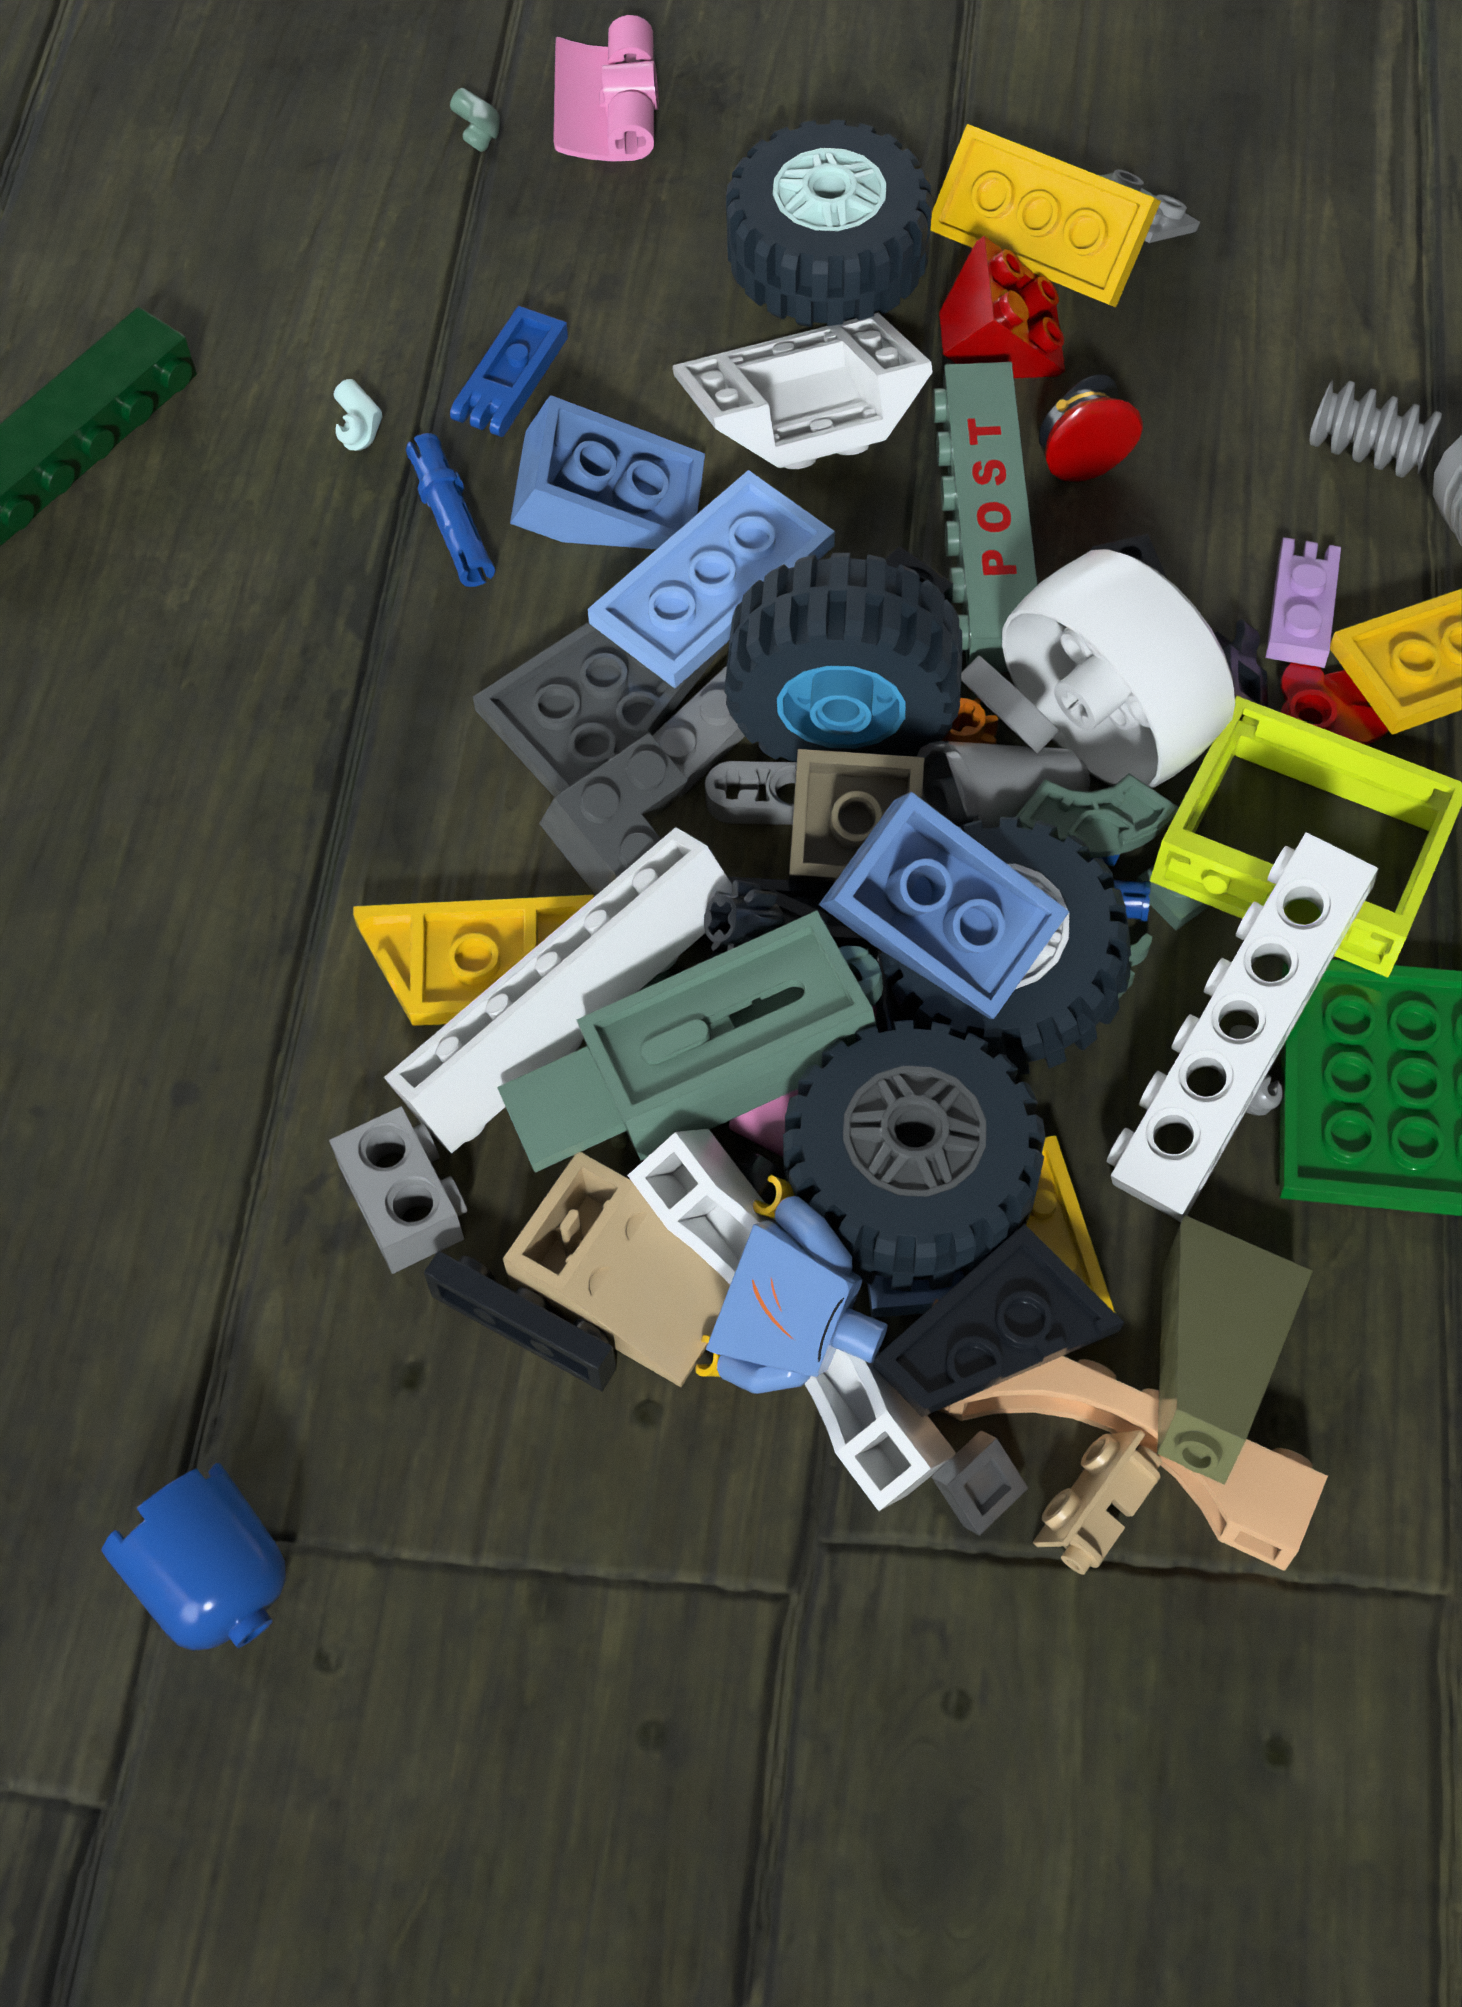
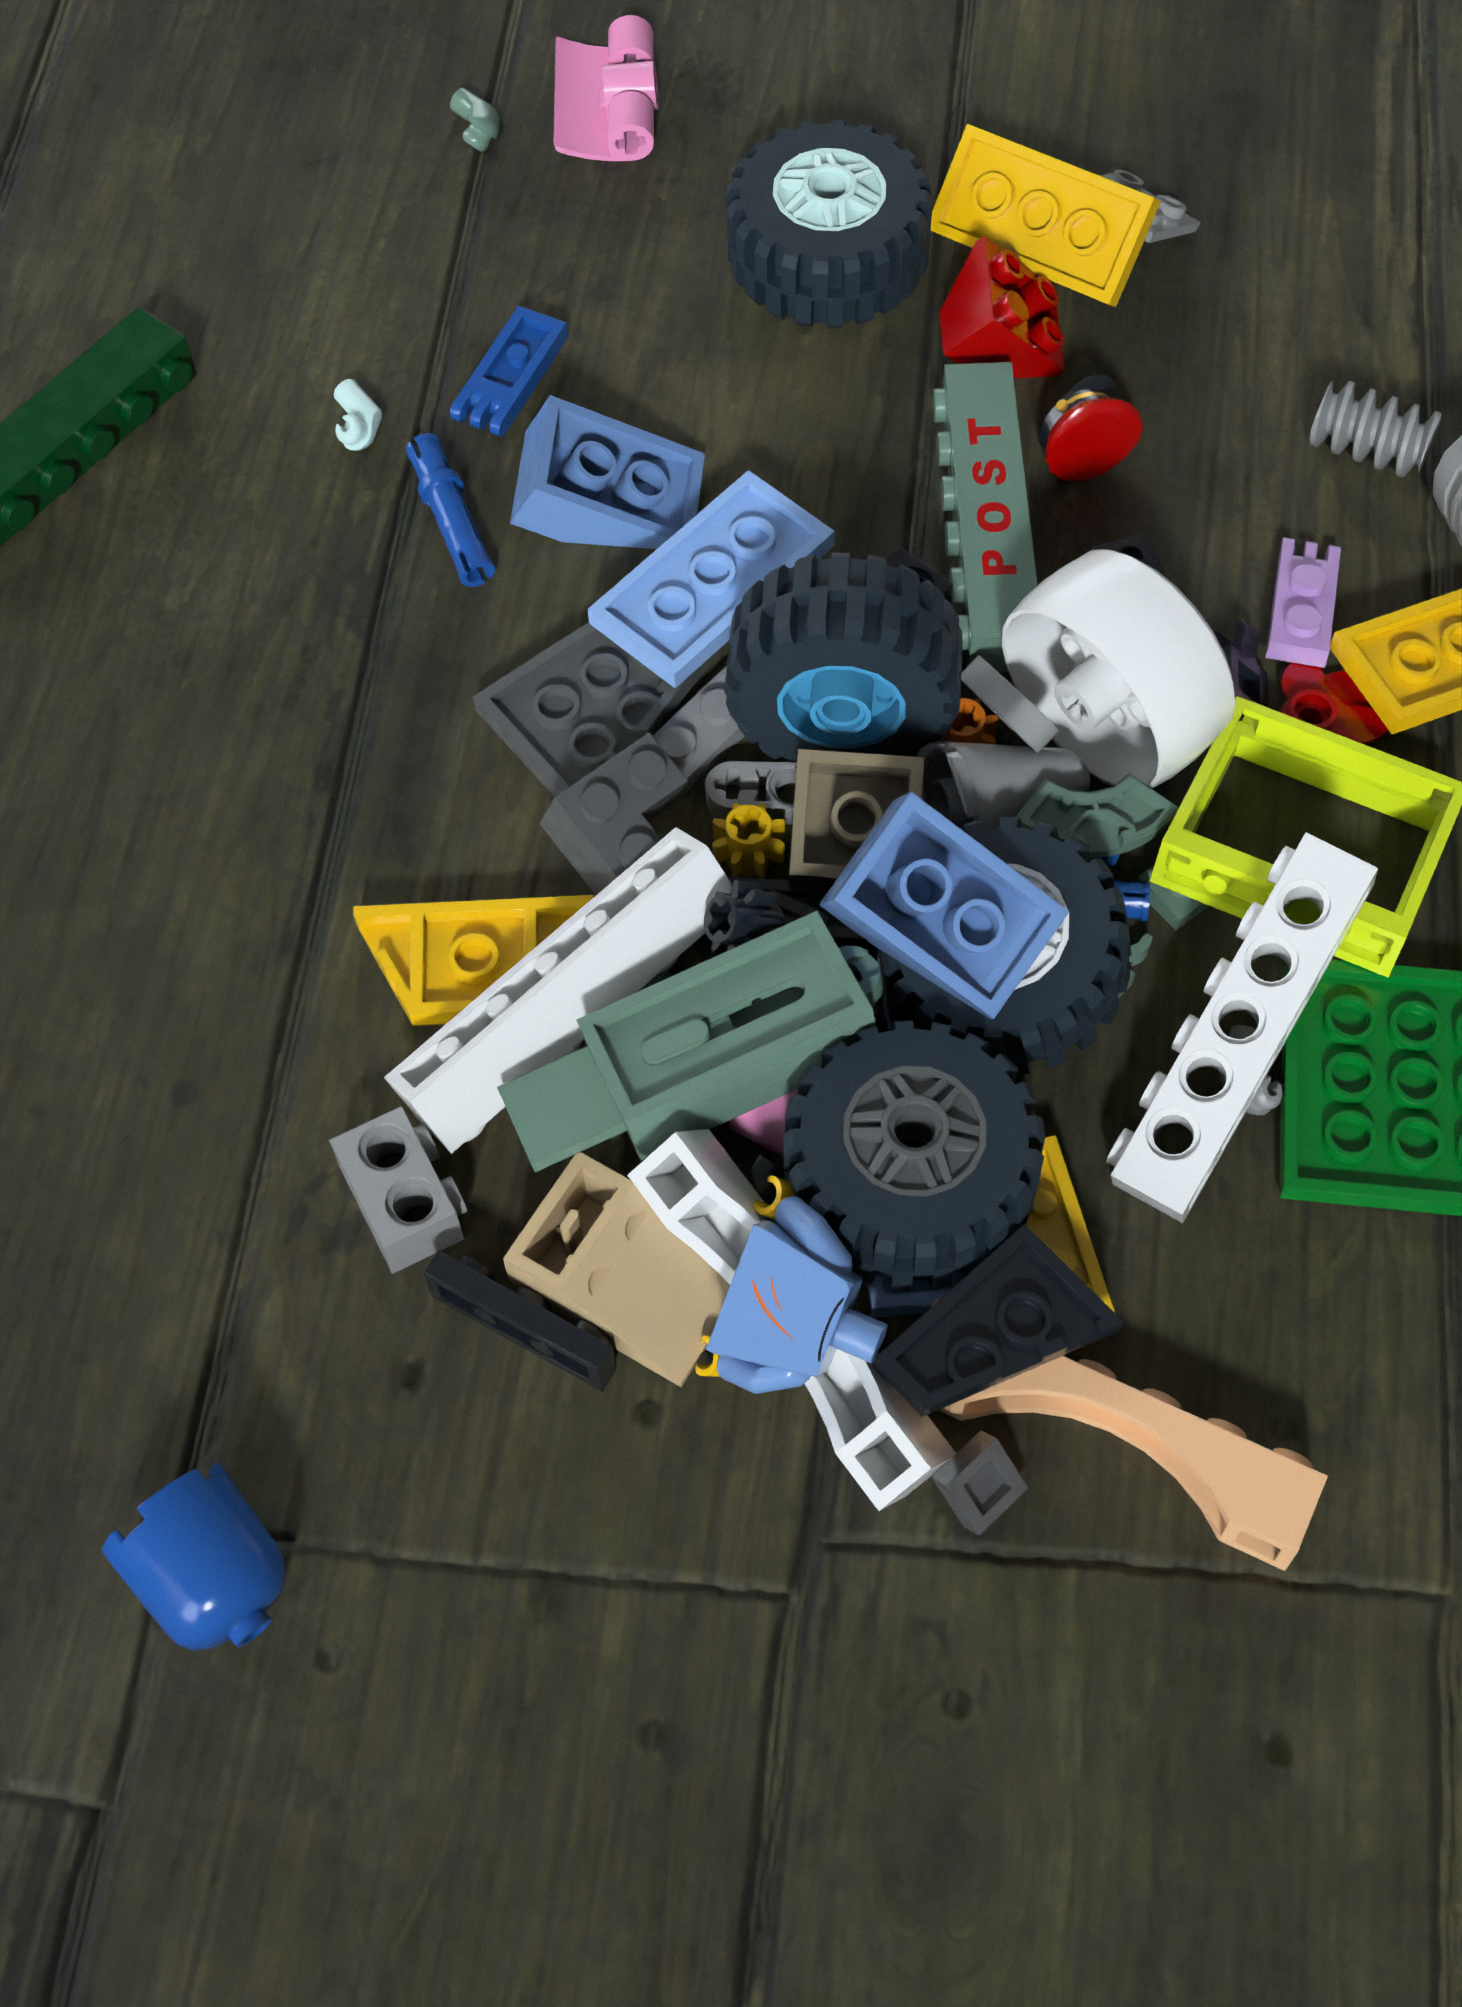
white slope [672,313,932,469] -> none
tan hinge [1033,1430,1162,1575] -> none
olive slope [1157,1215,1313,1485] -> none
none -> yellow gear [712,802,785,878]

